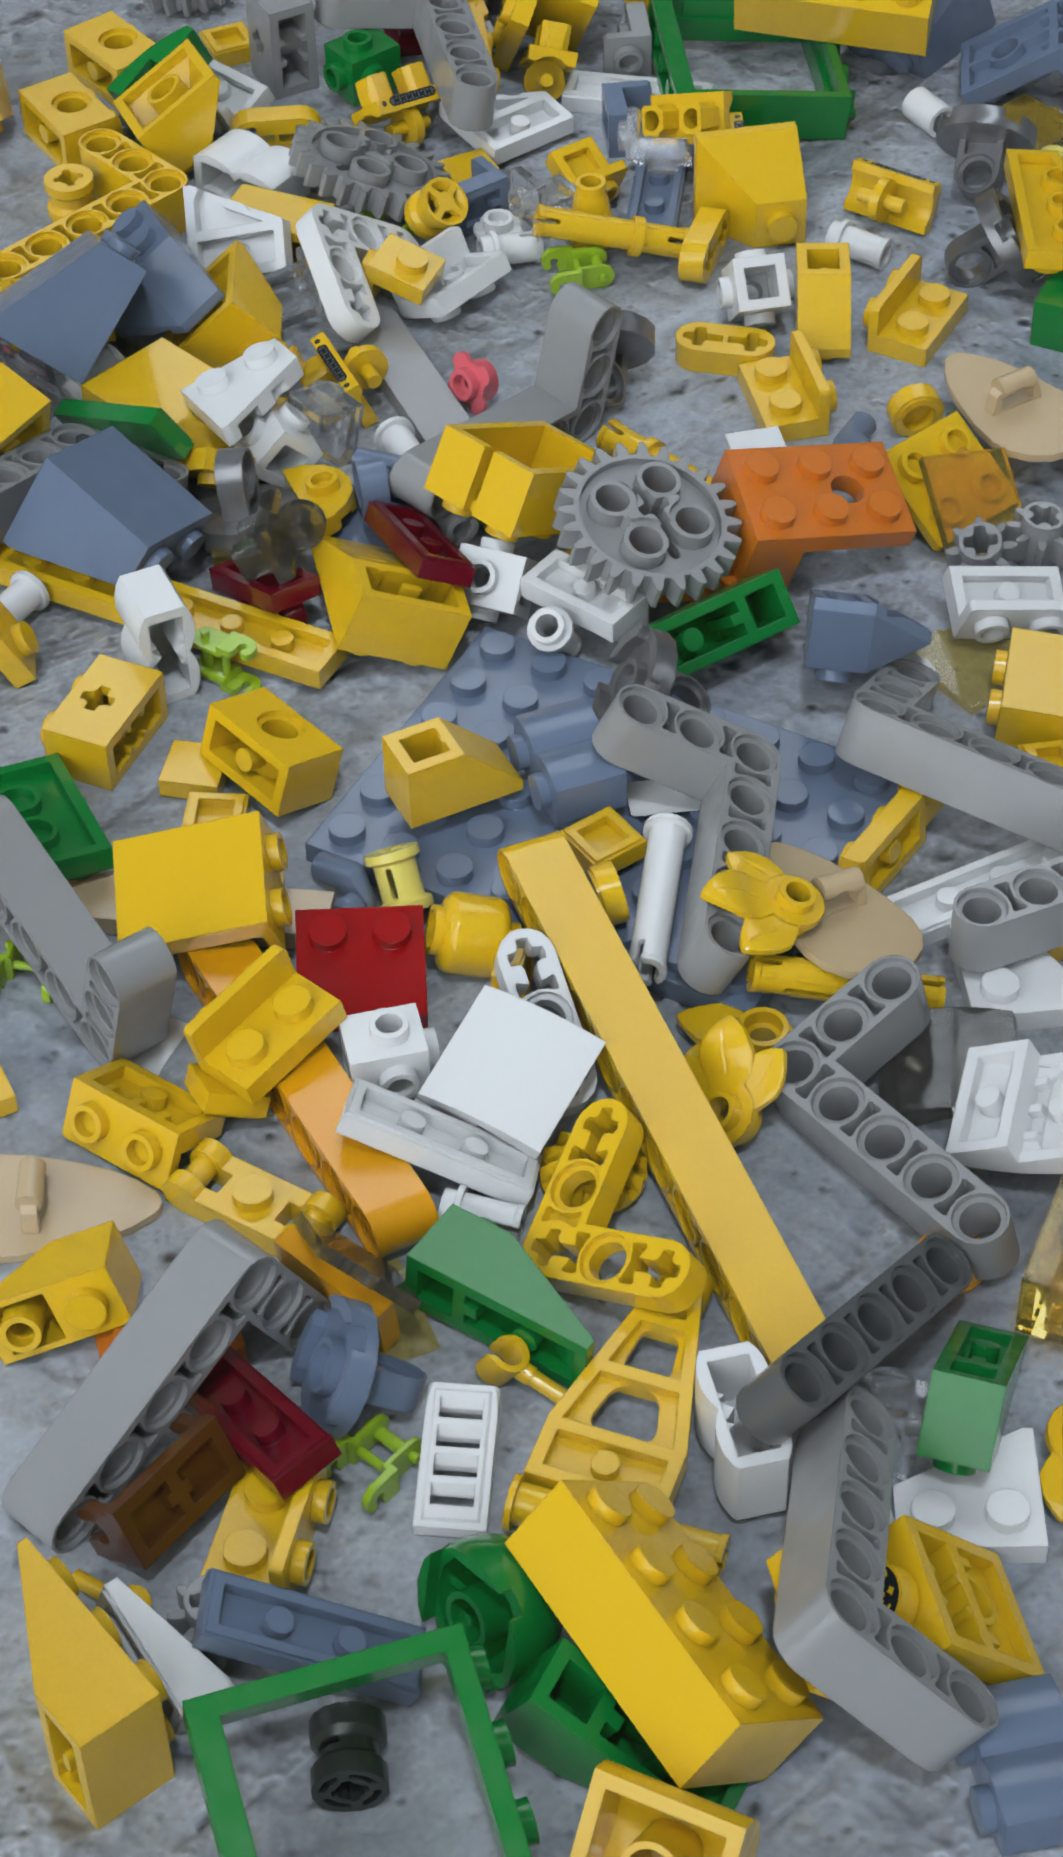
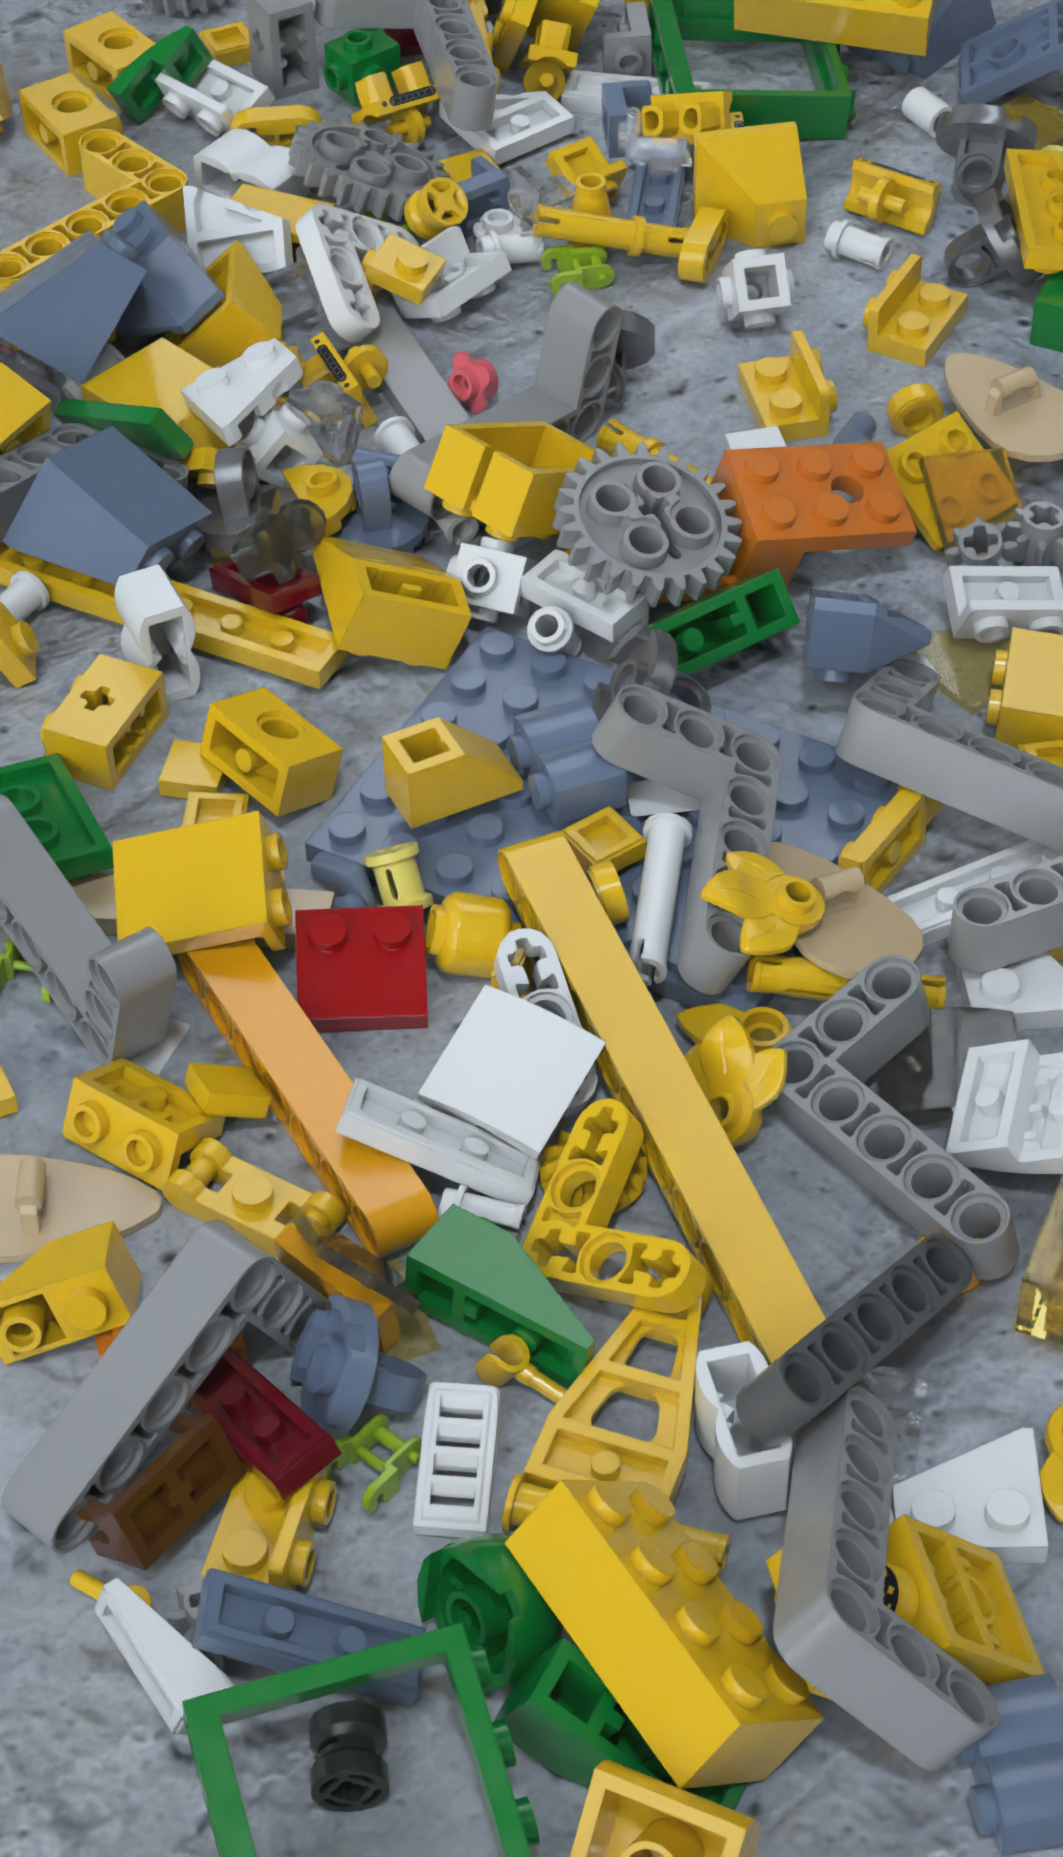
yellow slope [17,1537,175,1830] -> none
yellow wheel [43,163,96,222] -> none
yellow slope [113,38,220,173] -> none
yellow bracket [183,944,347,1105] -> none
lime piece [193,627,262,696] -> none
white brick [338,1003,440,1099] -> none
dark red tile [364,500,476,588] -> none
yellow beam [675,322,775,377] -> none
yellow slope [794,243,851,360] -> none
green slope [916,1320,1029,1476] -> none

